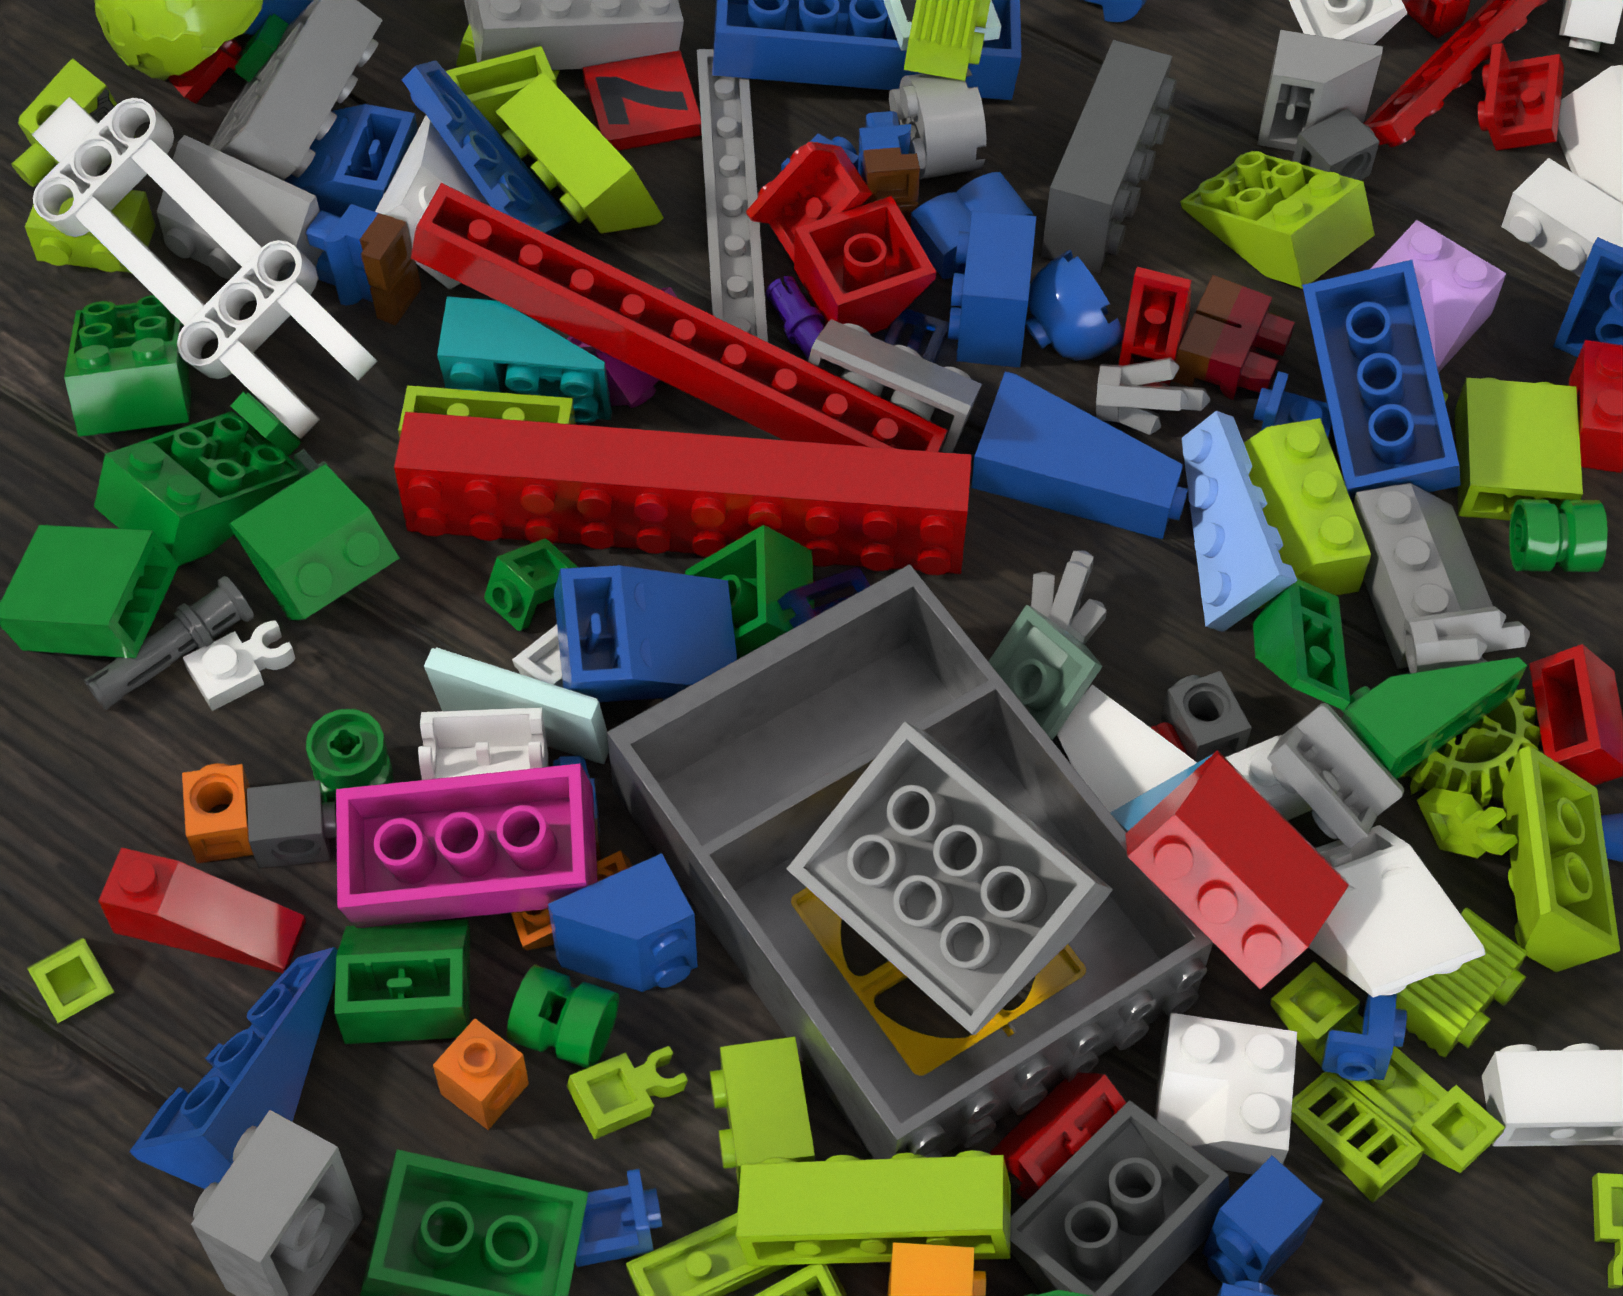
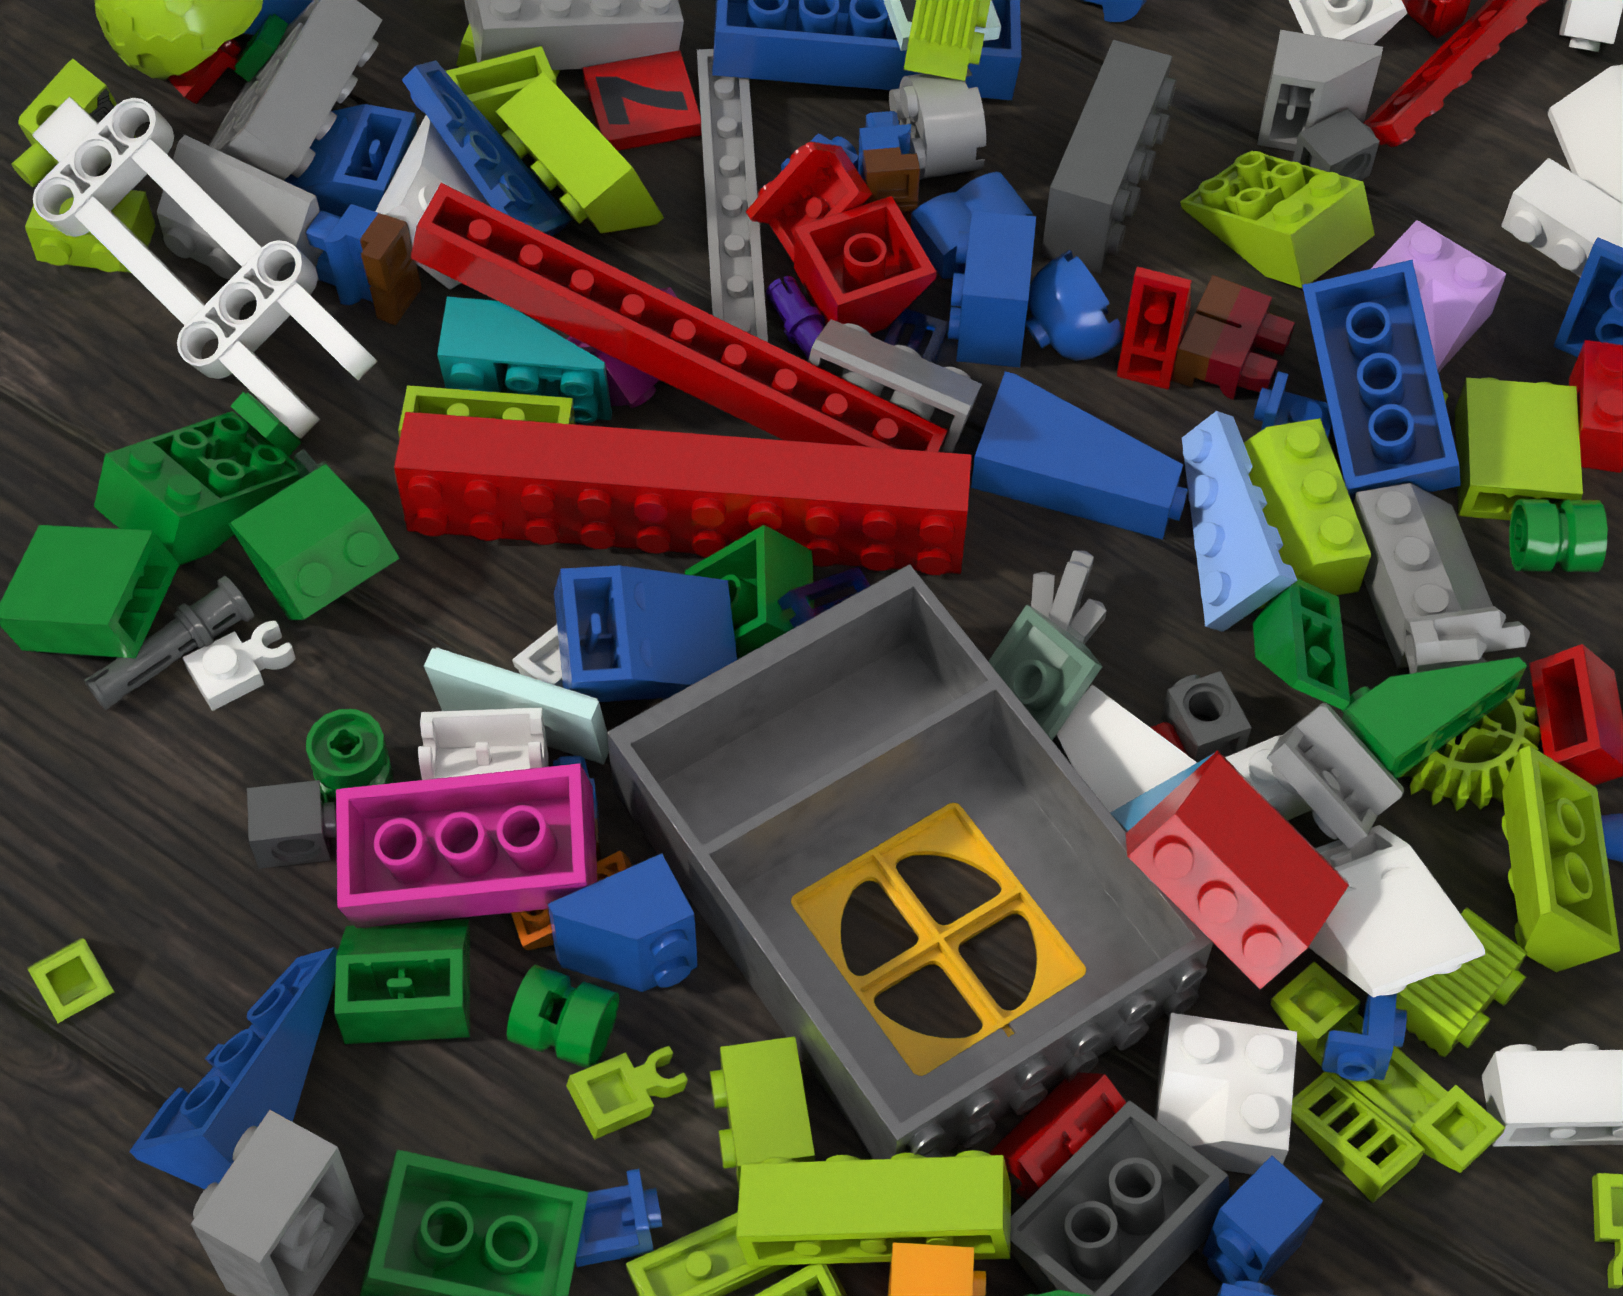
green slope [64,295,191,437] -> none
red slope [98,847,306,974] -> none
orange brick [182,763,253,864] -> none
orange brick [433,1018,529,1130] -> none
green bracket [484,538,579,631] -> none
light grey slope [787,721,1113,1035] -> none
light grey rock [1096,357,1210,435] -> none
lime plate [1417,787,1518,858] -> none
red bracket [1478,43,1564,151] -> none

